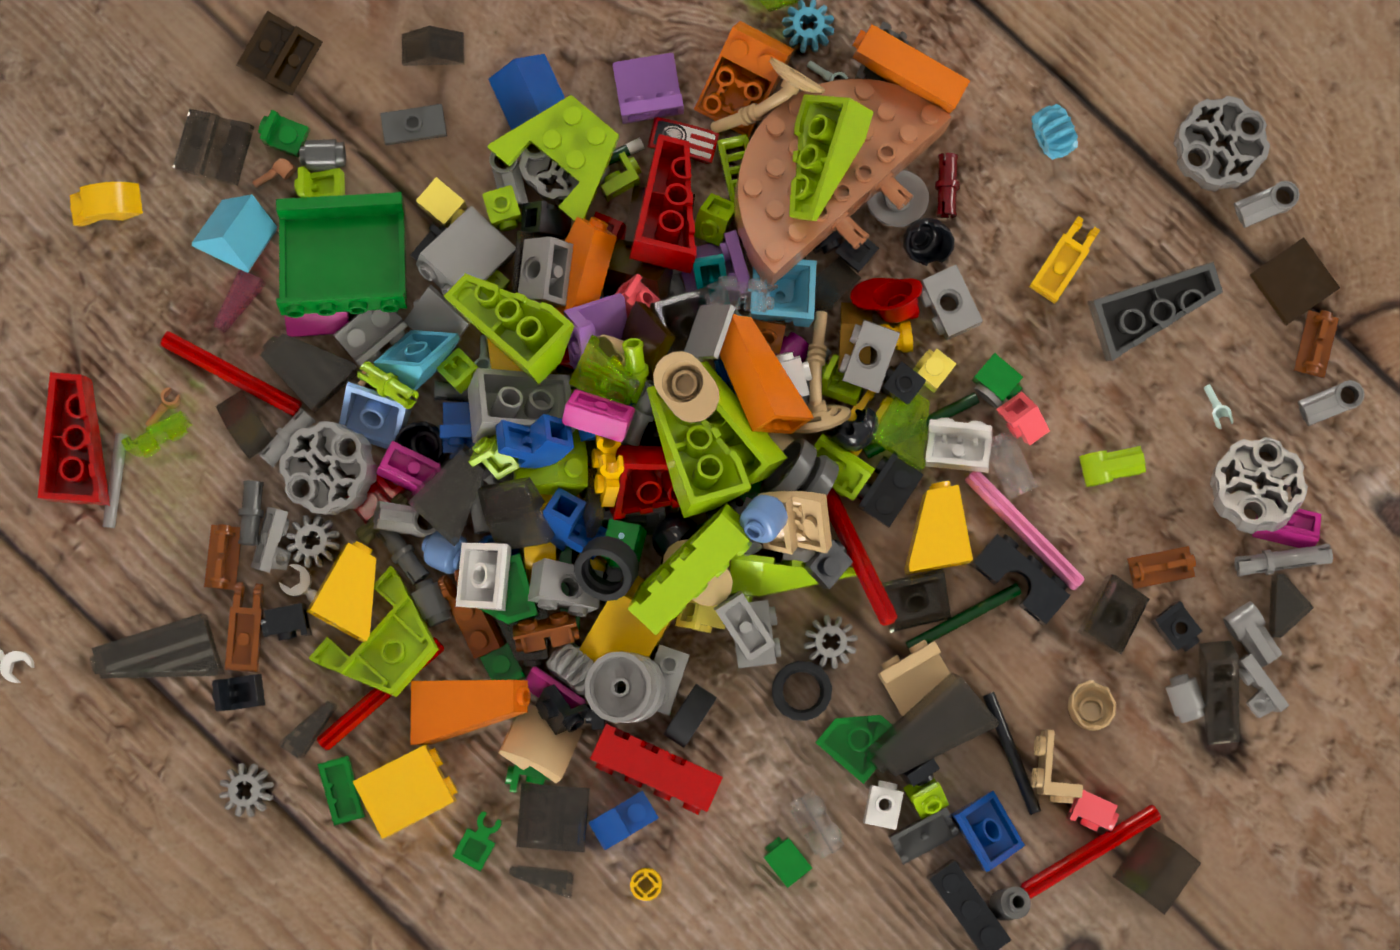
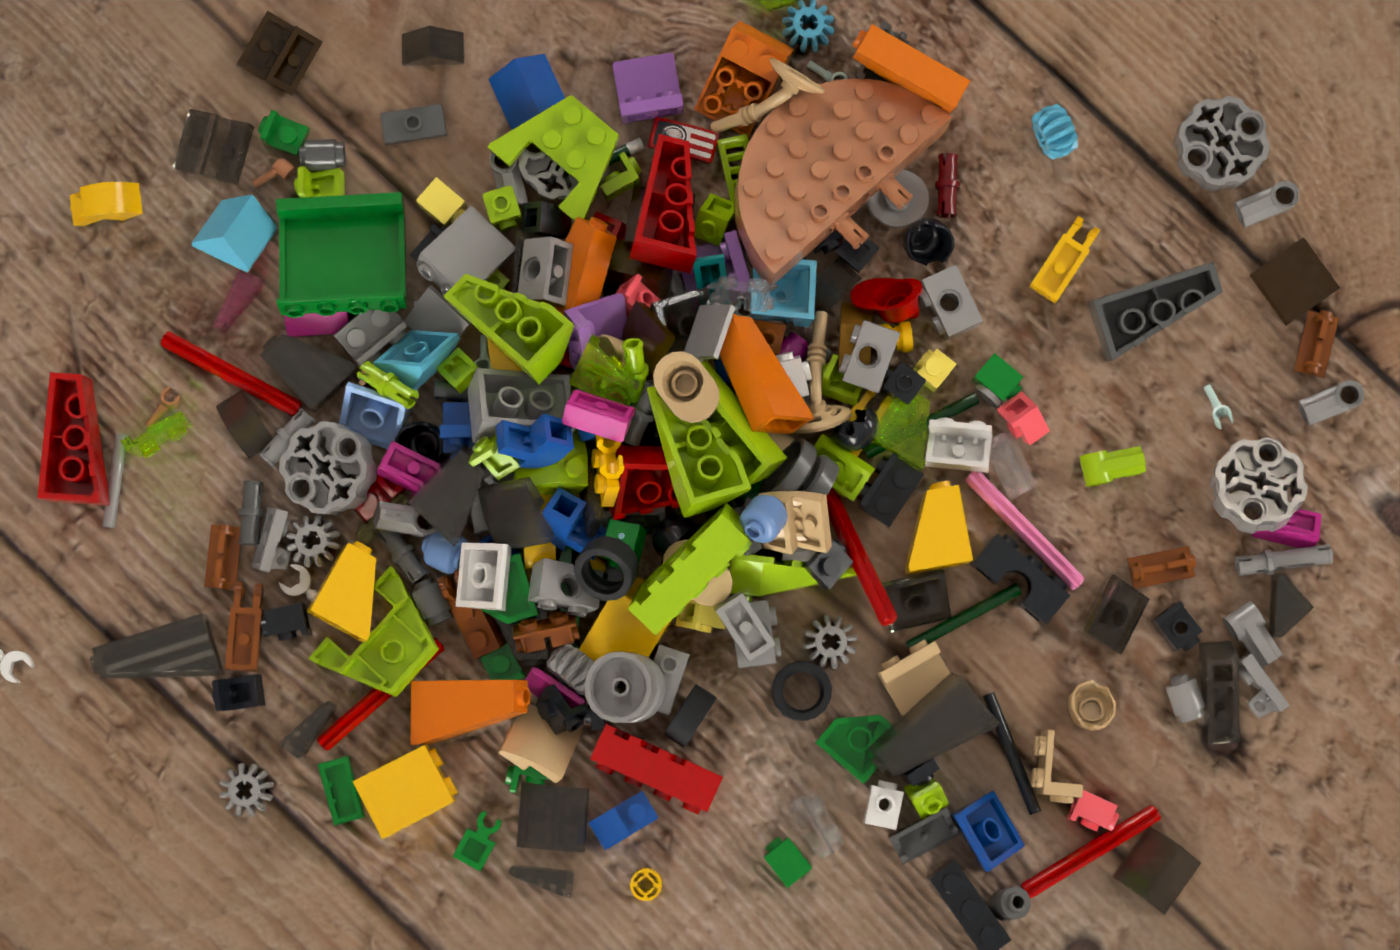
lime wedge [789,94,874,221] -> none

